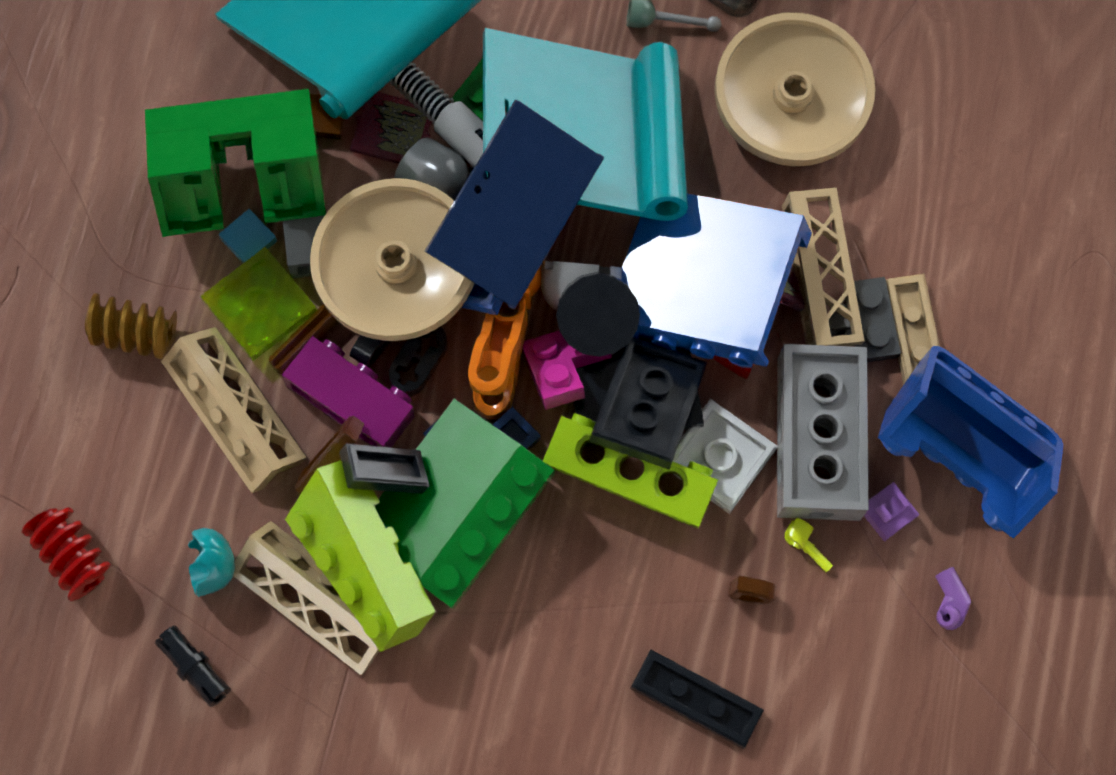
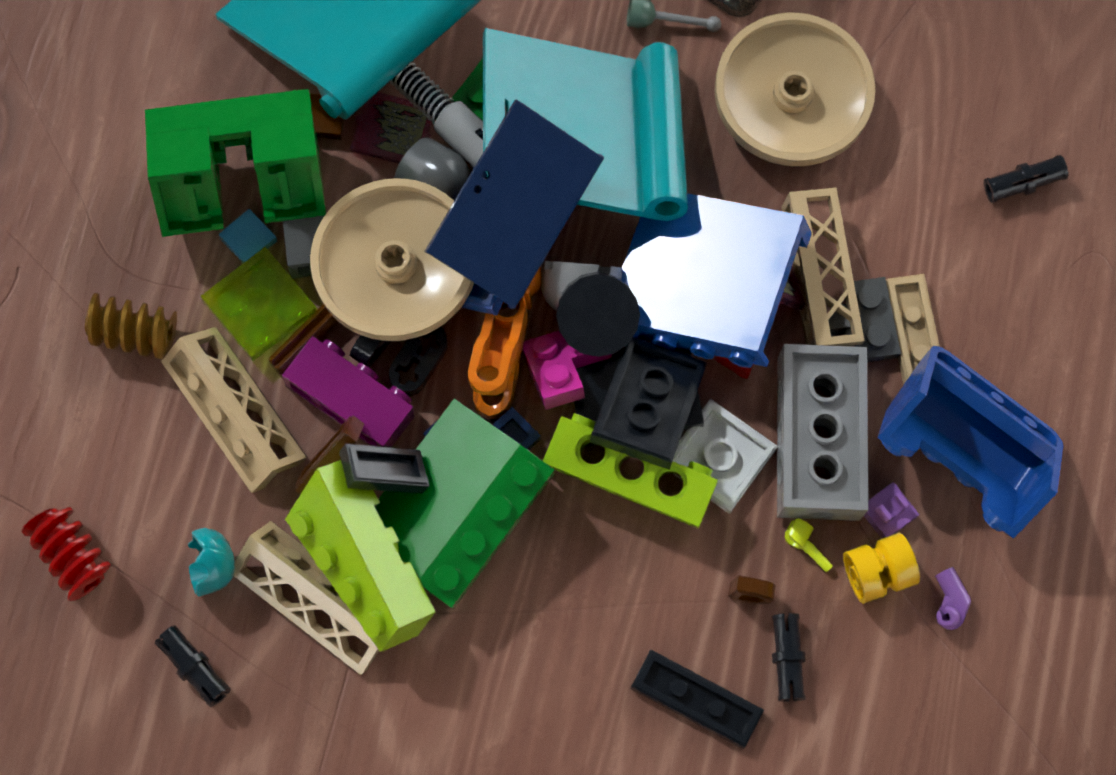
none -> black pin [772,613,806,702]
none -> yellow wheel [843,533,920,604]
none -> black pin [983,155,1068,203]

